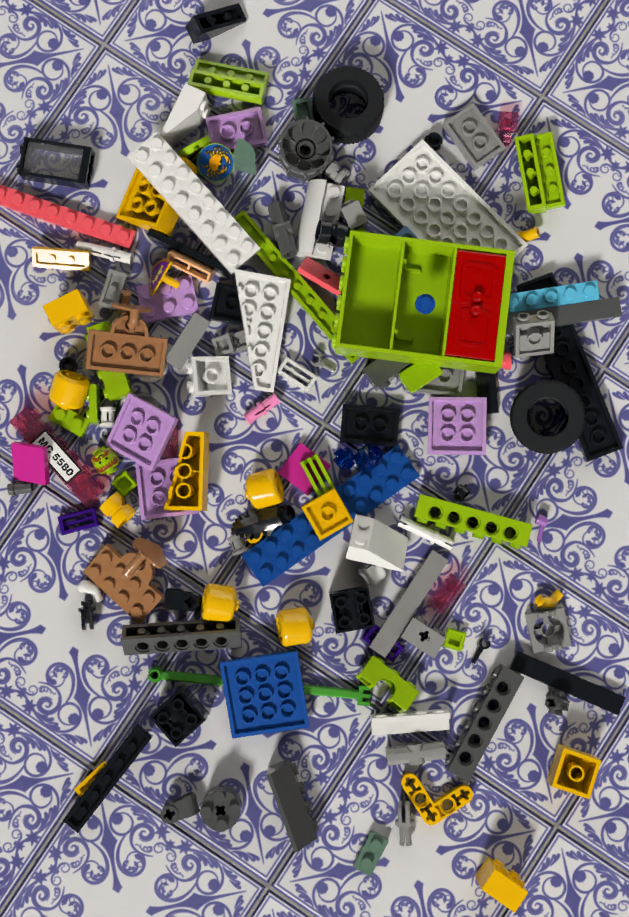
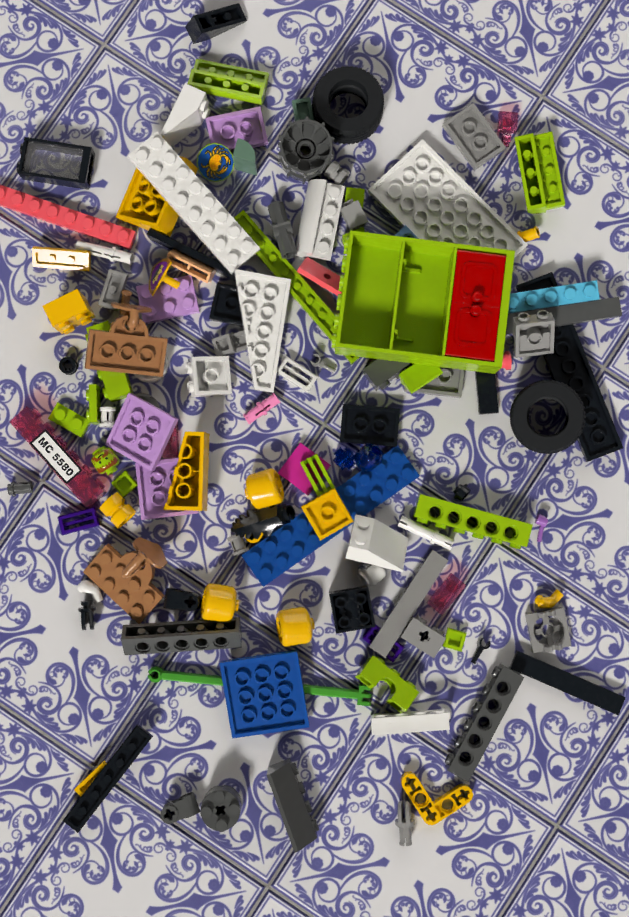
dark pink tile [11,441,50,485] -> none
yellow head [49,370,90,410] -> none
black brick [150,684,210,747] -> none
light grey tile [165,312,211,370] -> none
lime tile [176,134,212,157] -> none
black wheel [315,218,348,248] -> none
sand green plate [353,830,389,877] -> none
light grey piece [385,740,446,766] -> none
blue plate [415,294,435,314] -> none
black plate [424,132,443,151] -> none
lavender plate [428,397,487,455] -> none
yellow brick [475,857,528,913] -> none
dark grey gear [545,690,570,716] -> none
yellow brick [546,743,601,799] -> none

